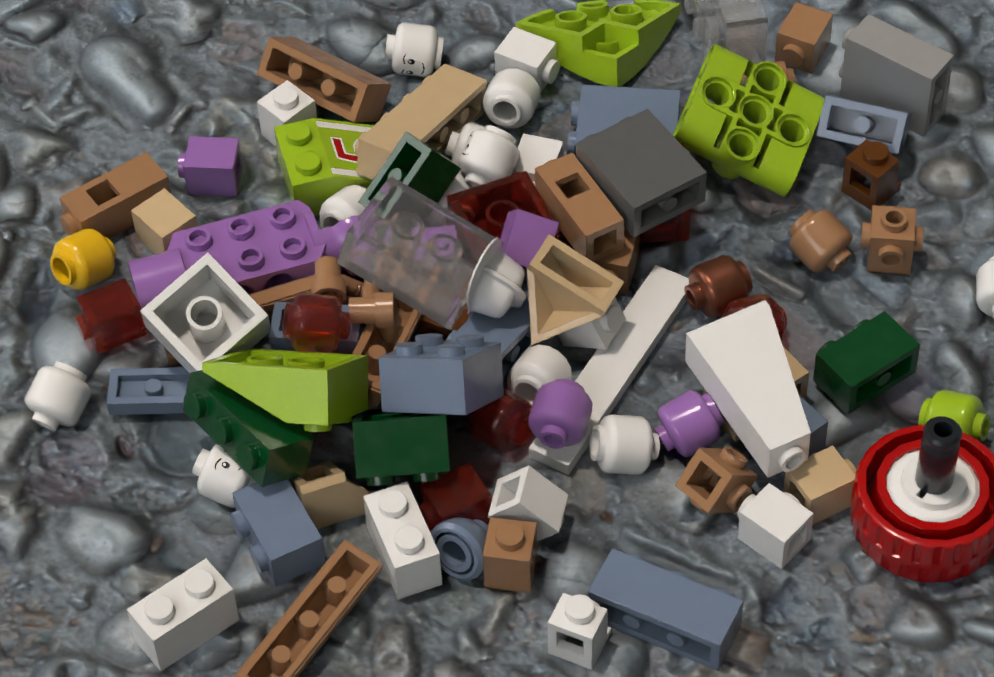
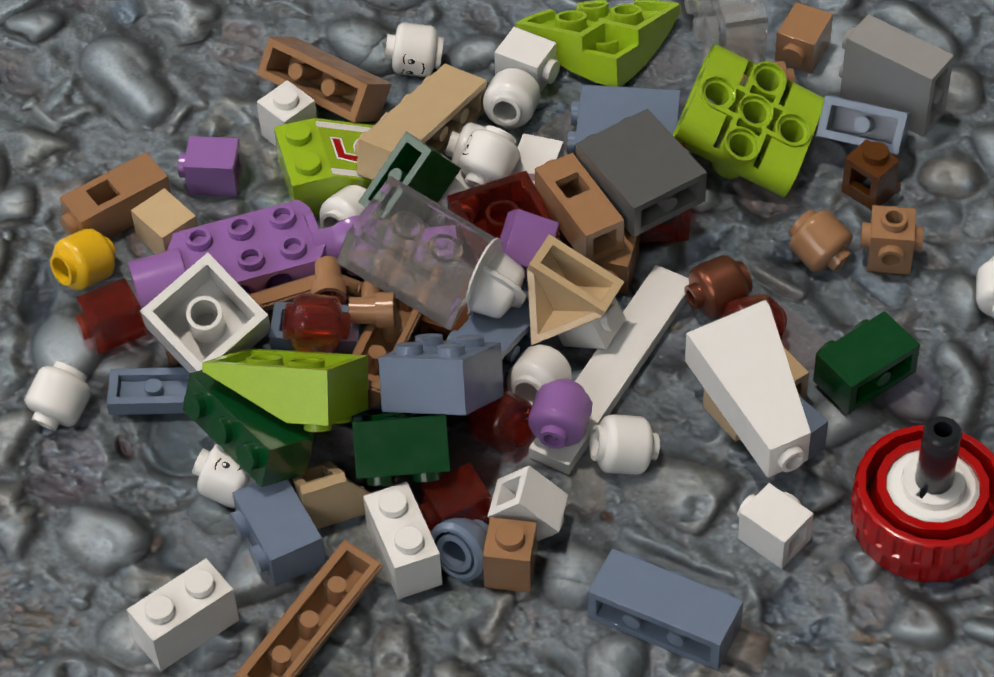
white brick [547,593,611,670] -> none
medium lavender head [654,390,725,457] -> none
medium nougat brick [675,446,758,515] -> none
tan brick [783,445,856,525] -> none
lime head [918,389,990,441] -> none

